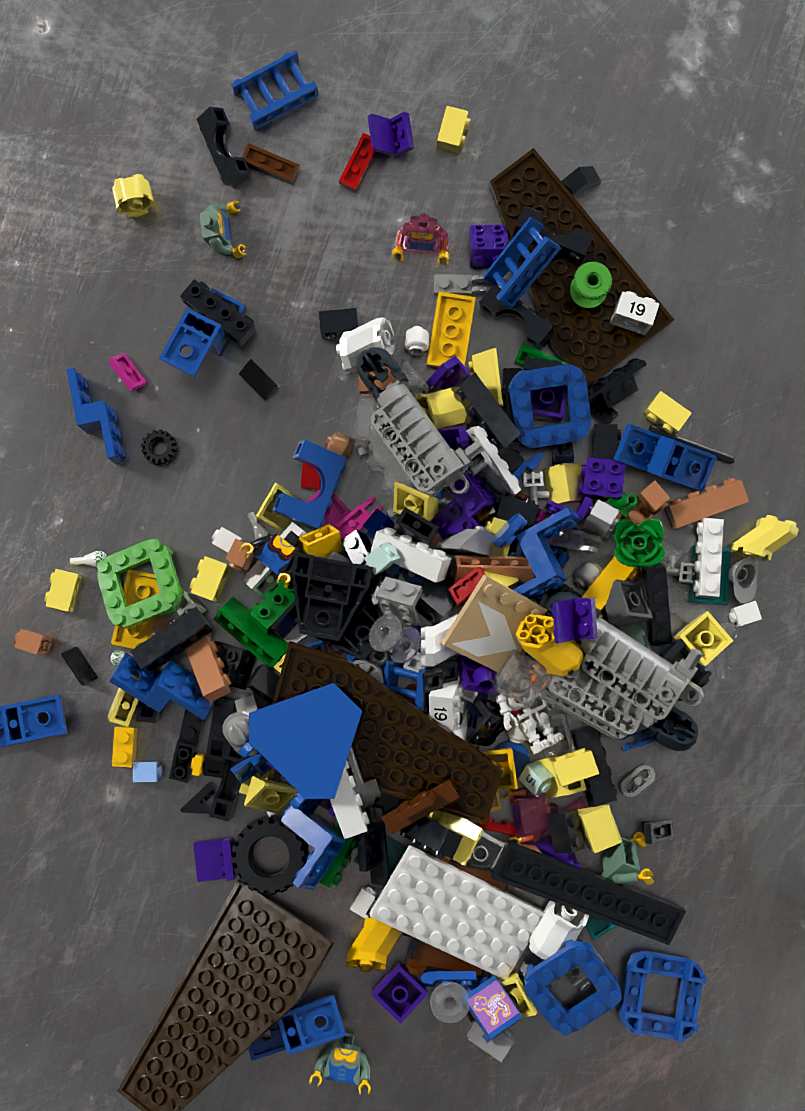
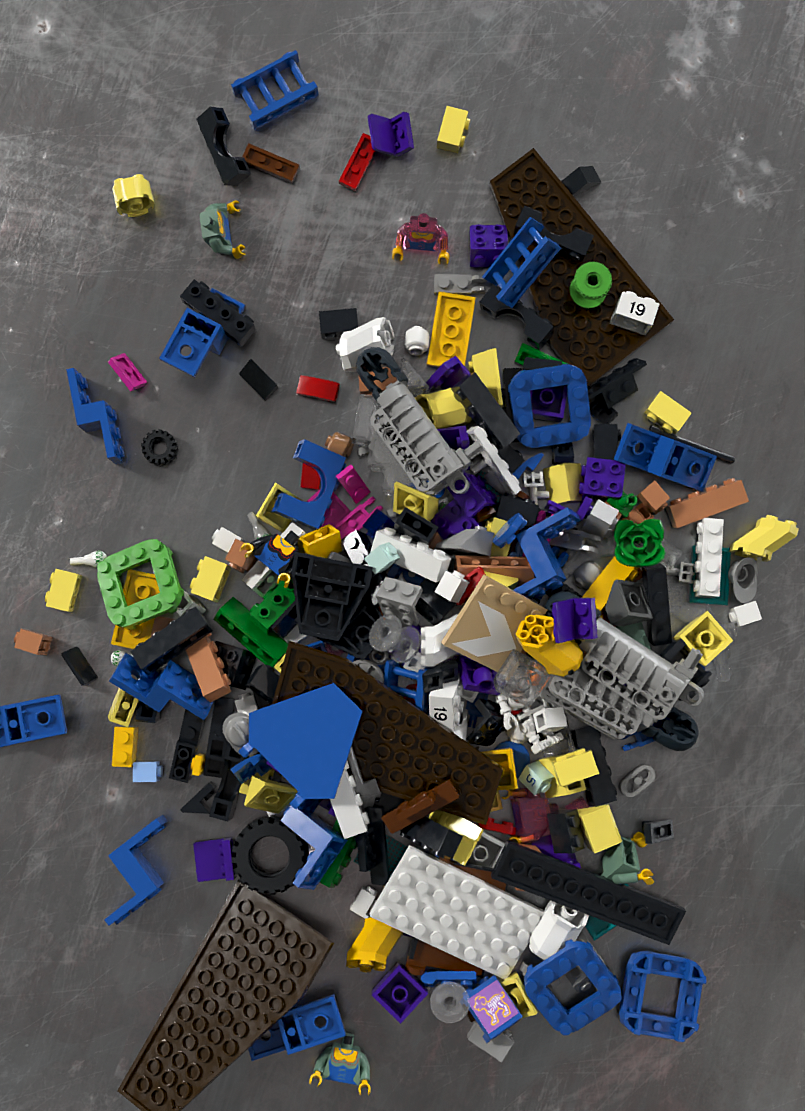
none -> blue bracket [104,815,168,926]
none -> red slope [296,375,340,402]
none -> dark pink plate [336,464,370,504]
none -> white brick [435,570,469,603]
none -> white brick [533,707,567,733]

